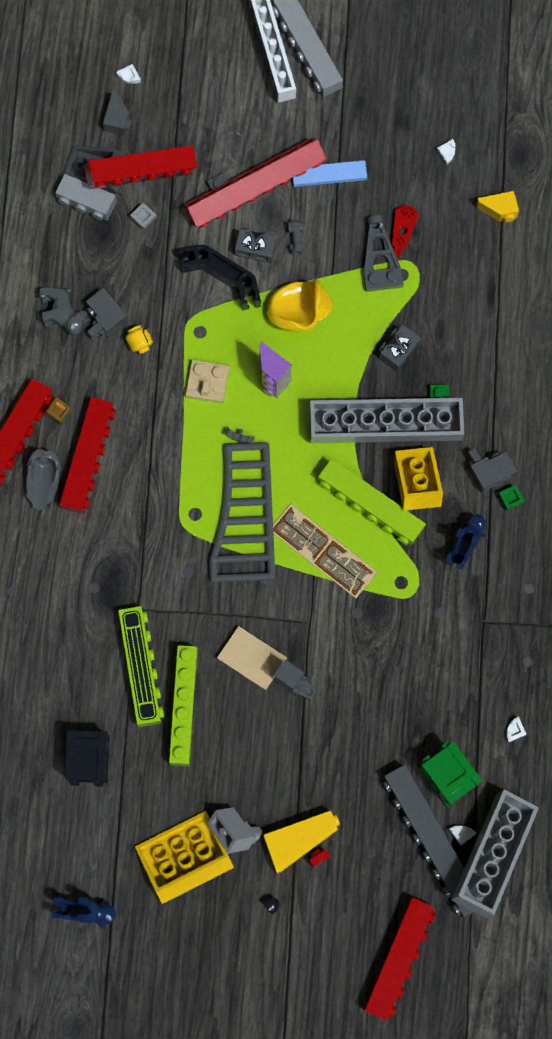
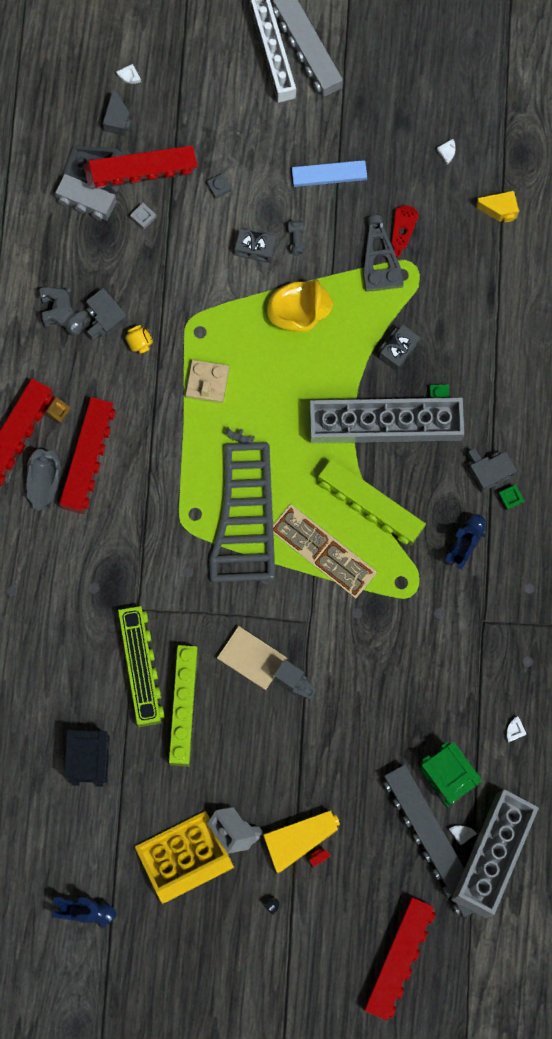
black piece [178,245,261,310] -> none
brick [184,137,326,228] -> none
medium lavender slope [259,342,292,398] -> none
yellow brick [394,447,443,511] -> none

